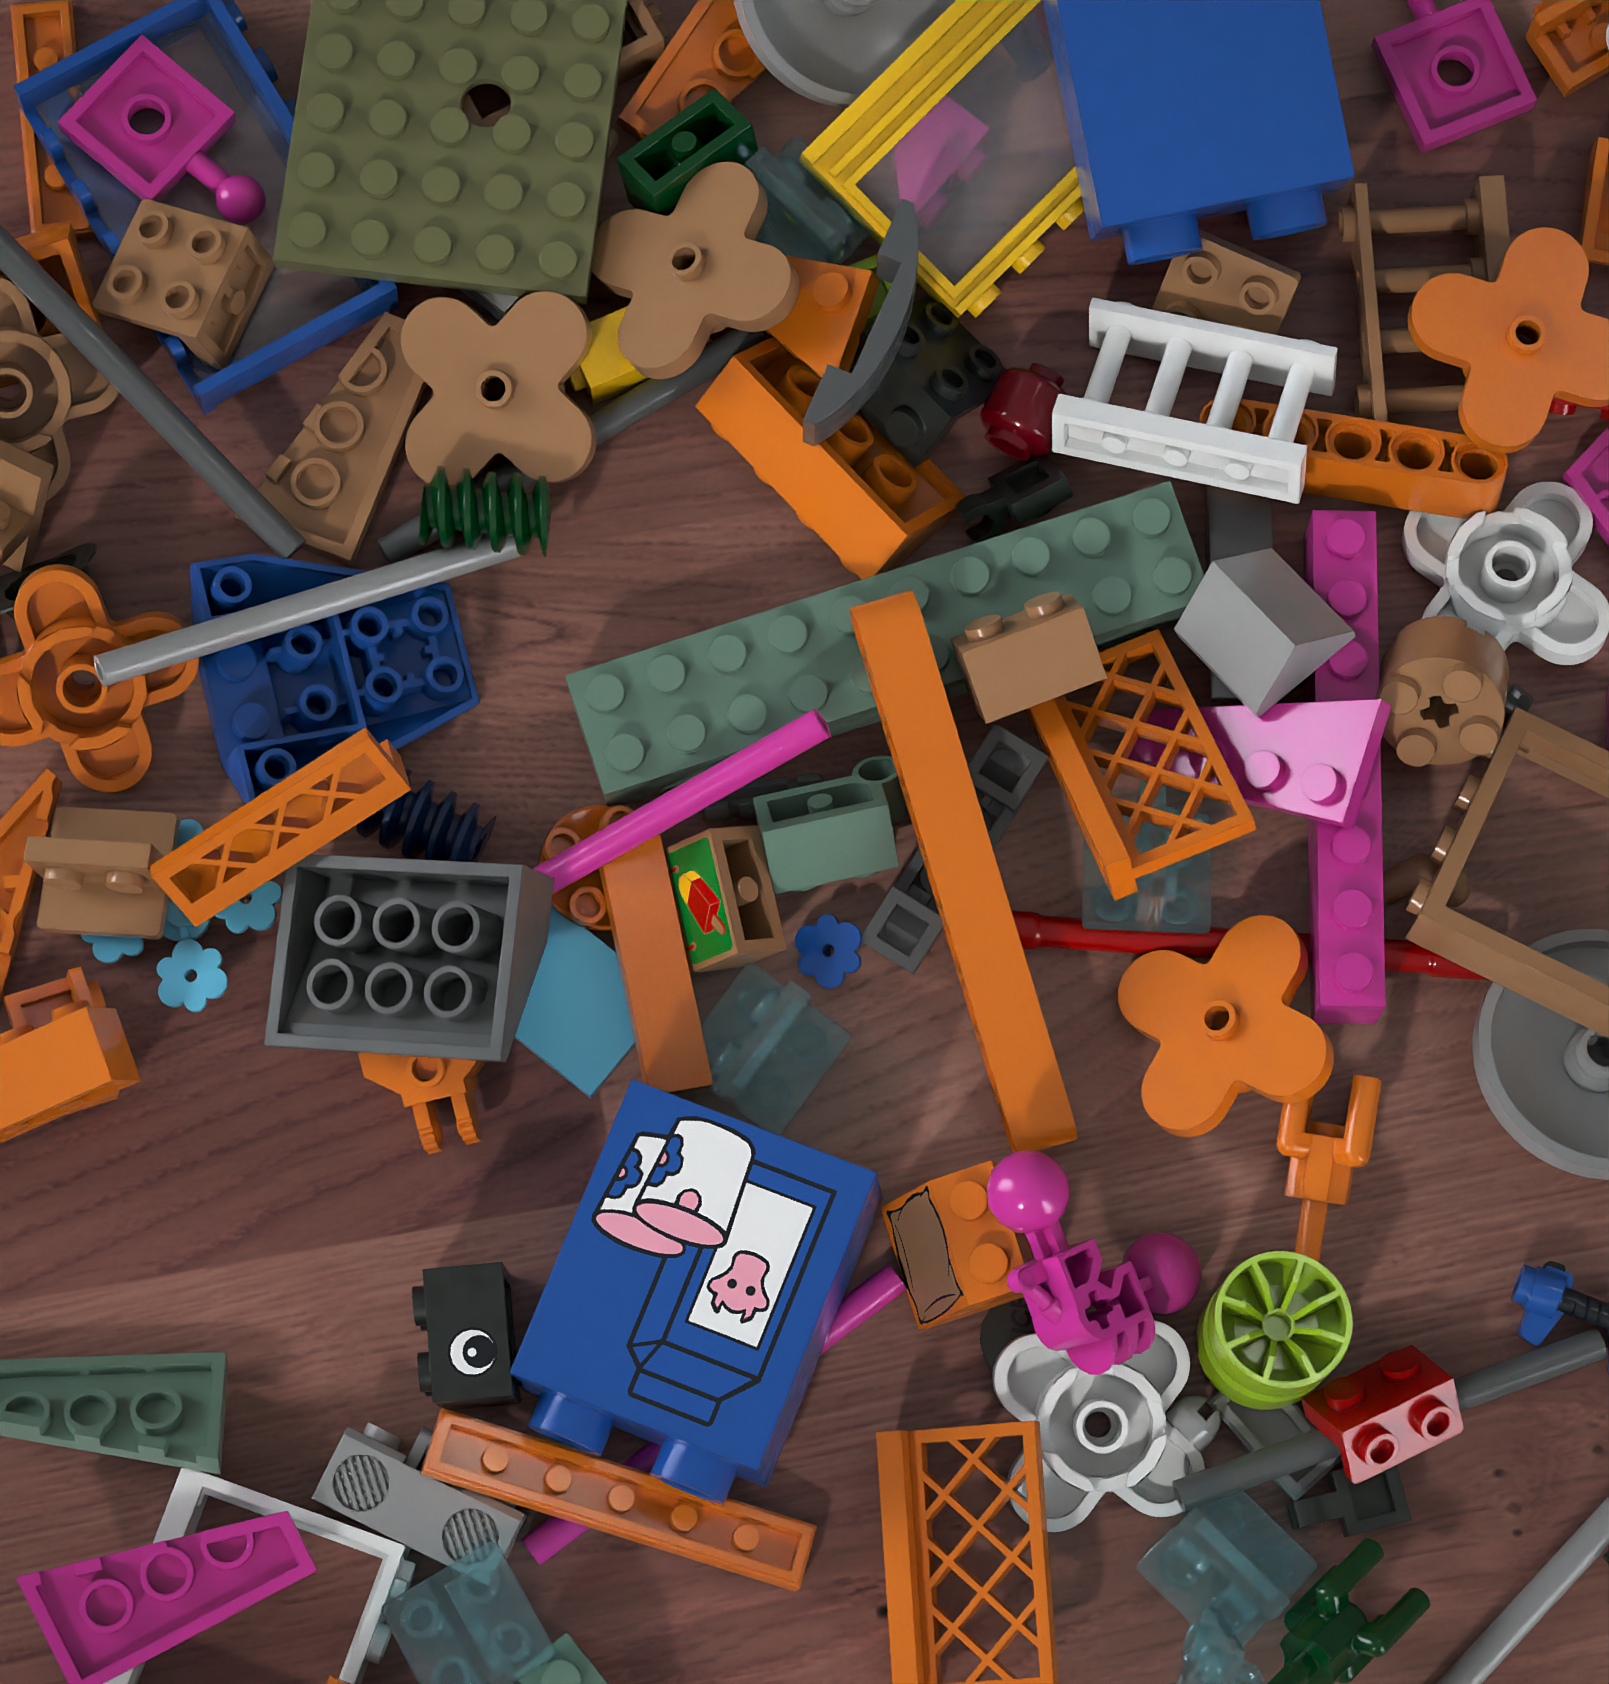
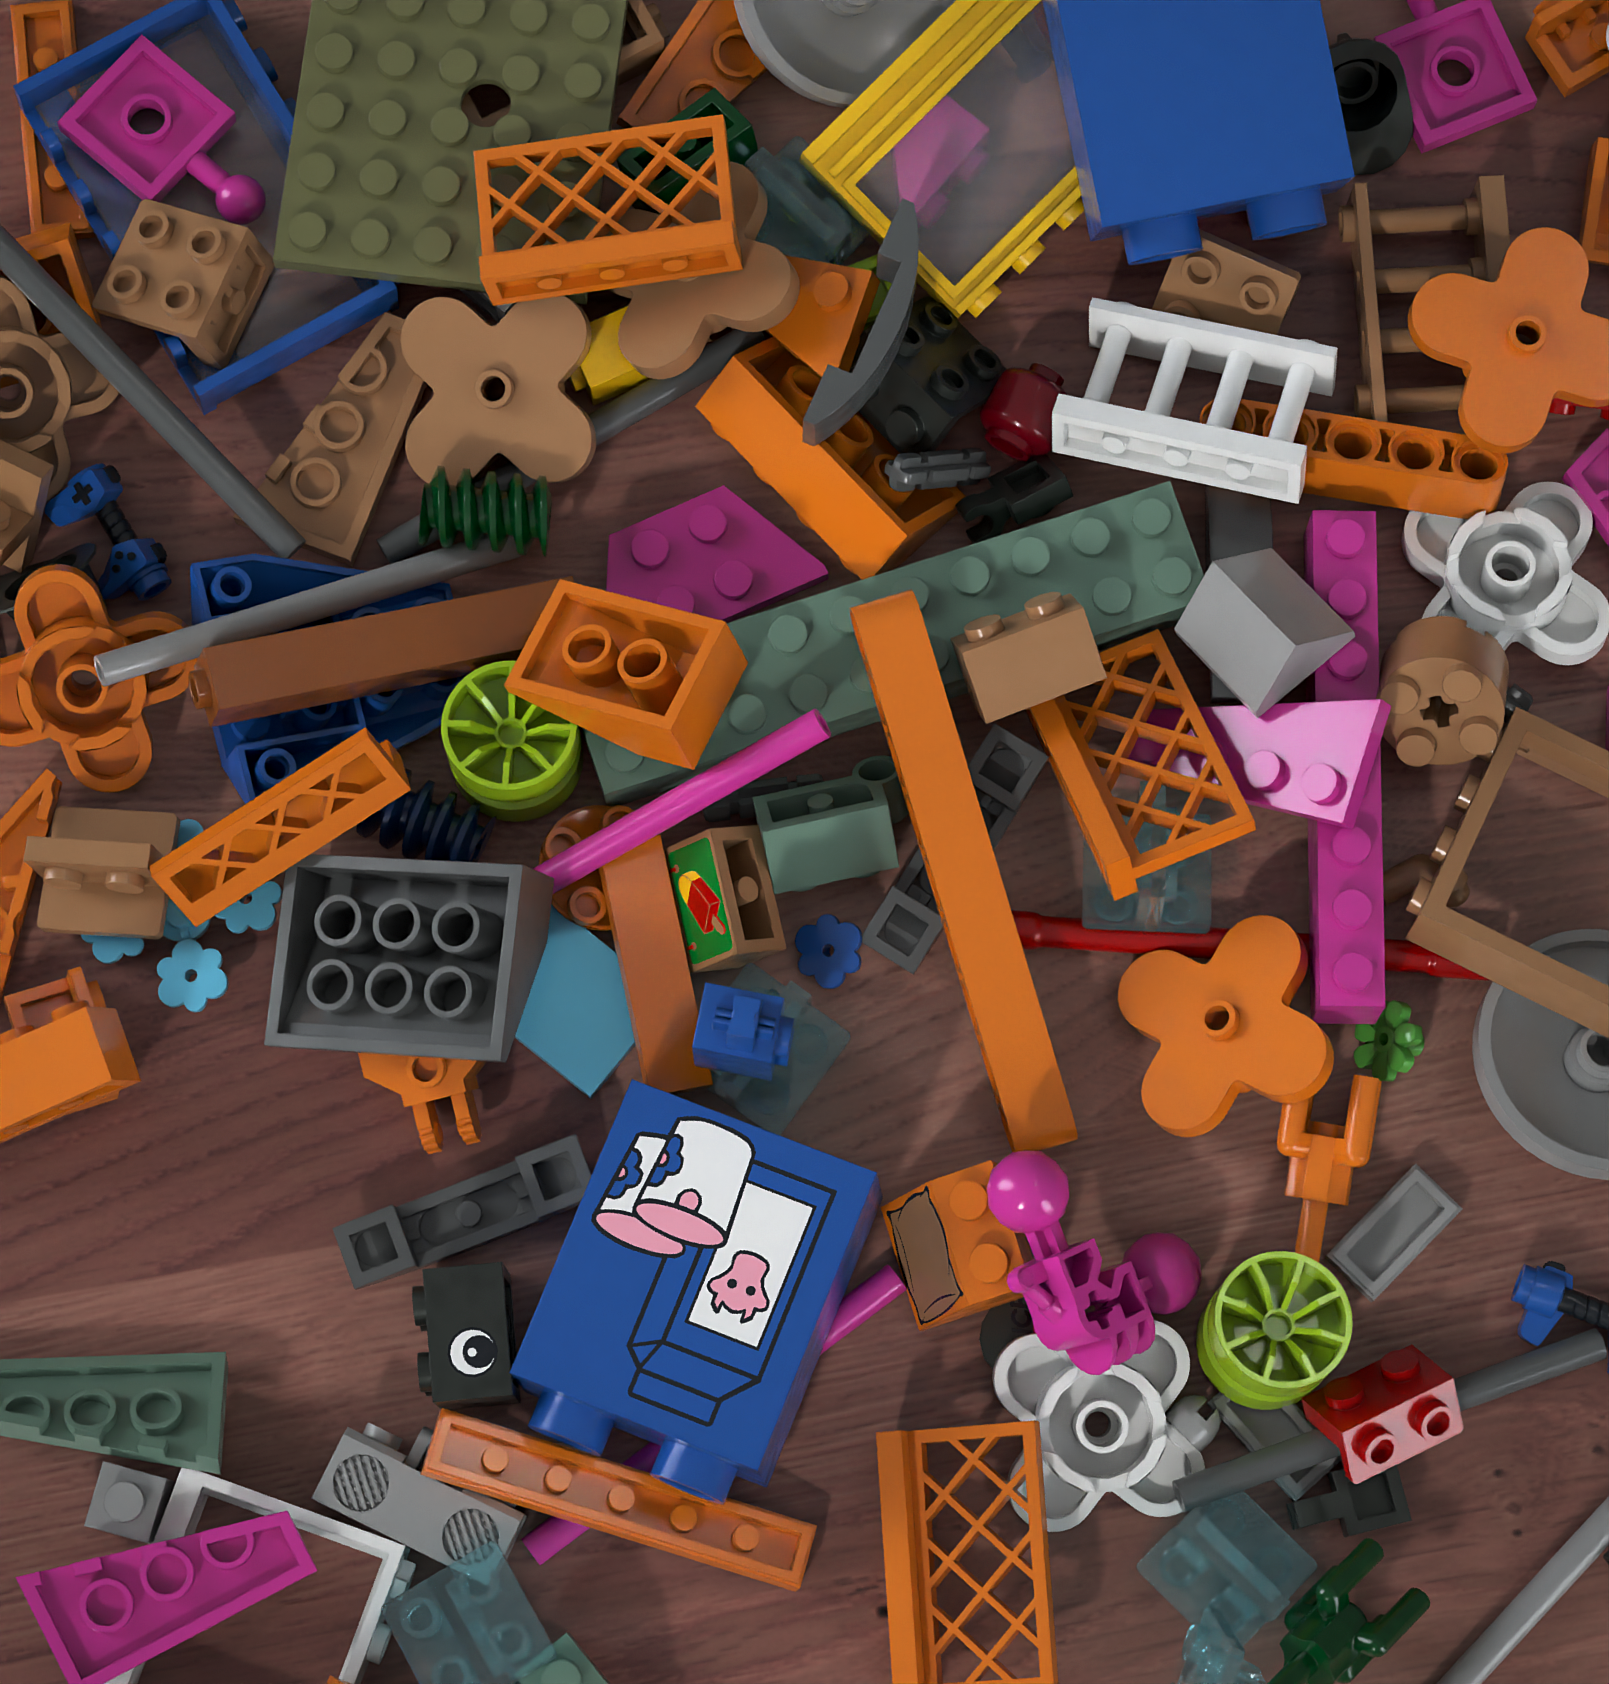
none -> blue piece [45,463,172,601]
none -> light grey brick [84,1461,176,1544]
none -> dark orange brick [188,576,575,727]
none -> dark grey slope [332,1134,592,1290]
none -> lime wheel [441,660,583,822]
none -> orange fence [473,114,743,306]
none -> orange slope [504,579,748,770]
none -> dark pink wing [606,485,828,623]
none -> blue hinge [692,982,795,1081]
none -> dark grey axle [884,447,991,492]
none -> light grey tile [1325,1164,1463,1302]
none -> pearl dark grey piece [1329,33,1413,175]
none -> bright green plant [1354,1000,1424,1081]

